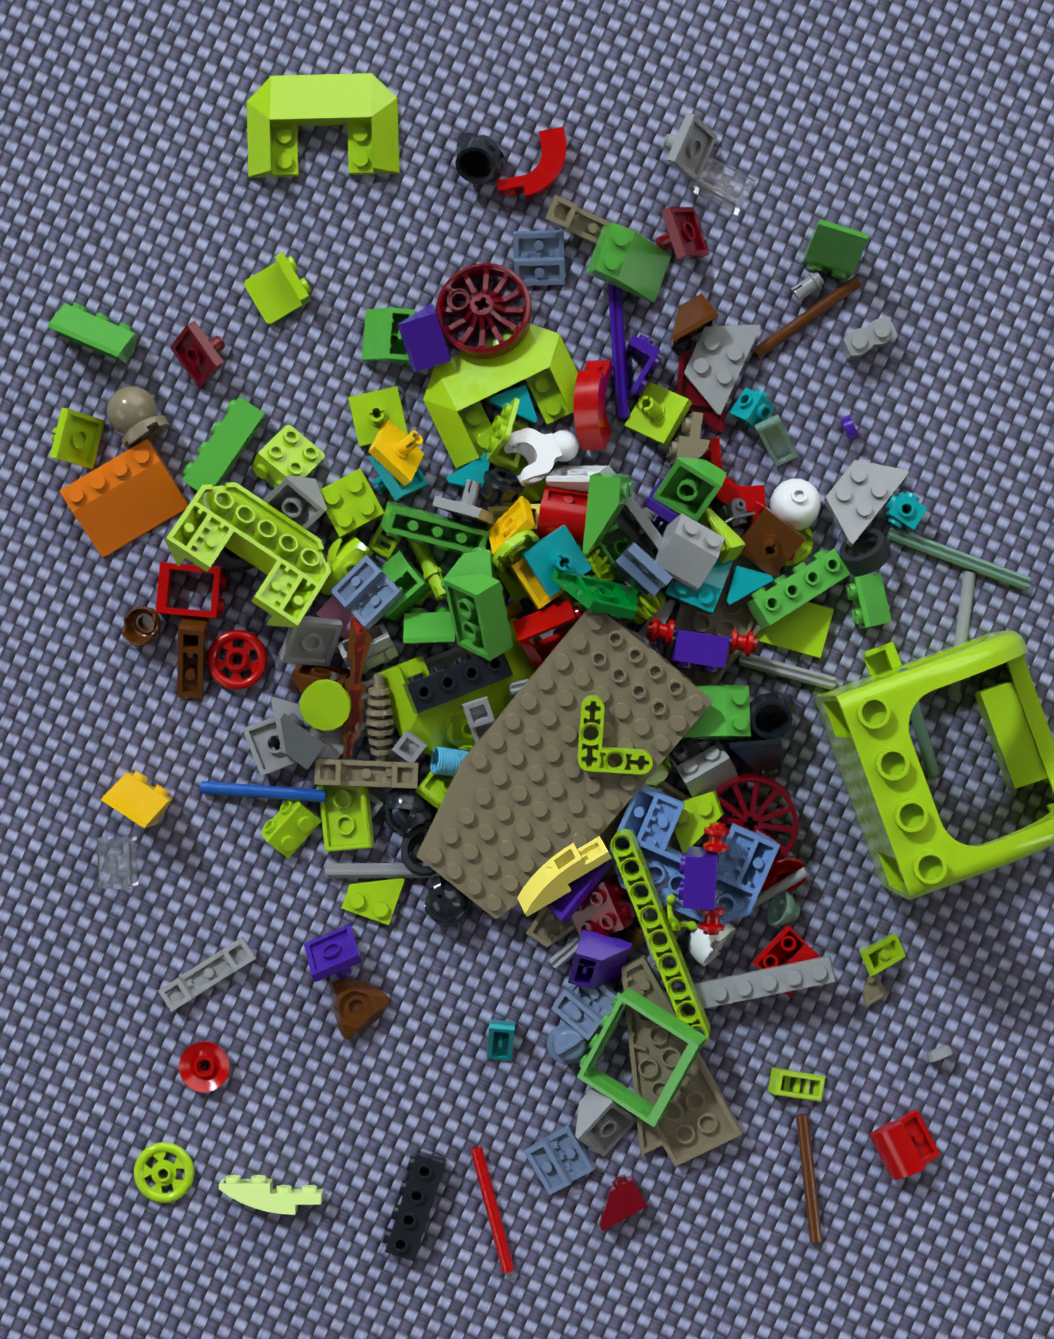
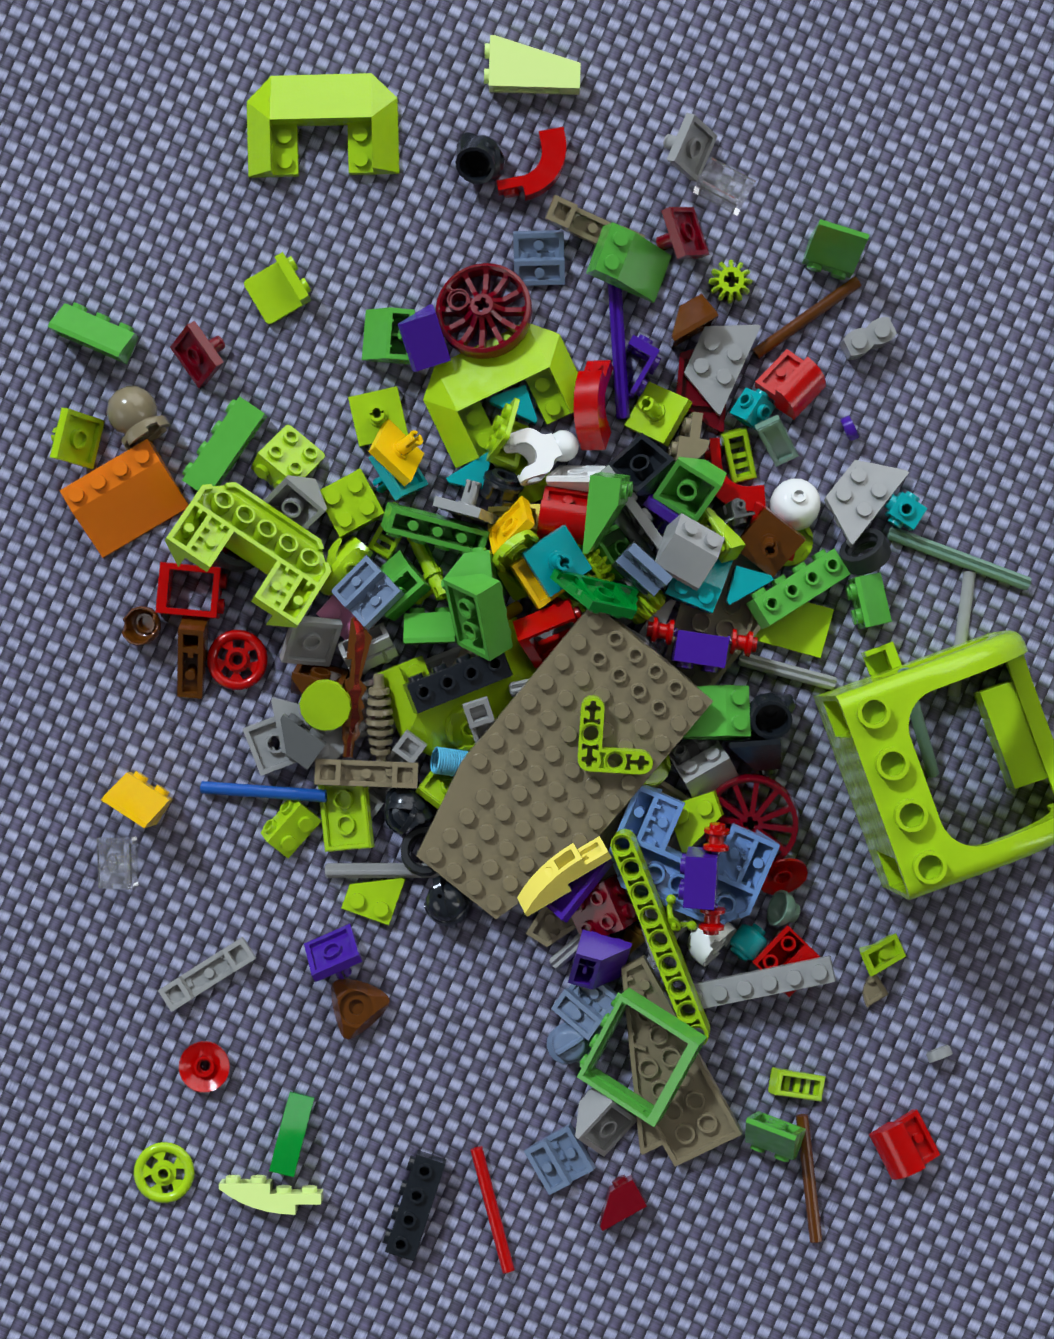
teal slope [487,1019,515,1061] -> none
light grey bar [752,867,810,910] -> none
light grey pin [791,271,825,302] -> none
none -> green slope [269,1091,315,1177]
none -> yellowish green slope [484,35,581,95]
none -> black slope [605,433,676,496]
none -> lime gear [709,260,752,304]
none -> lime slope [719,427,757,483]
none -> teal head [730,923,768,962]
none -> bright green slope [745,1111,806,1162]
none -> red brick [755,349,826,420]

